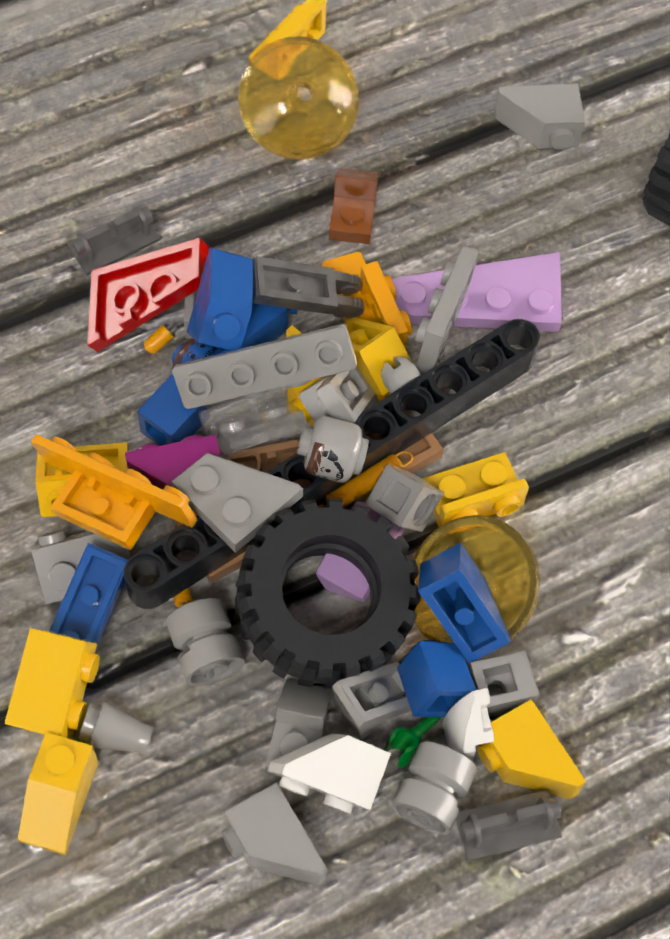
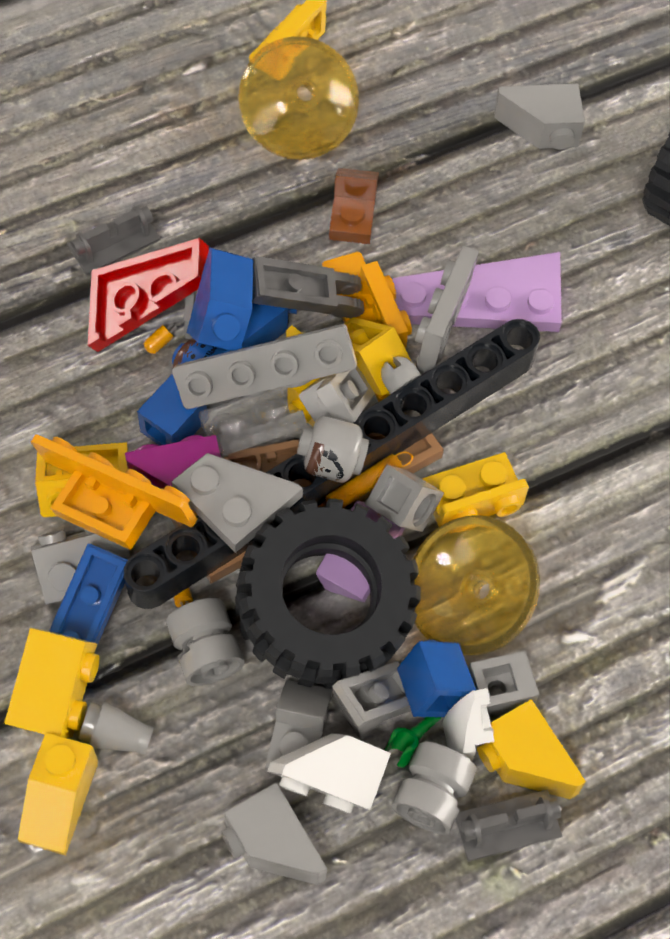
blue slope [418,542,510,663] -> none

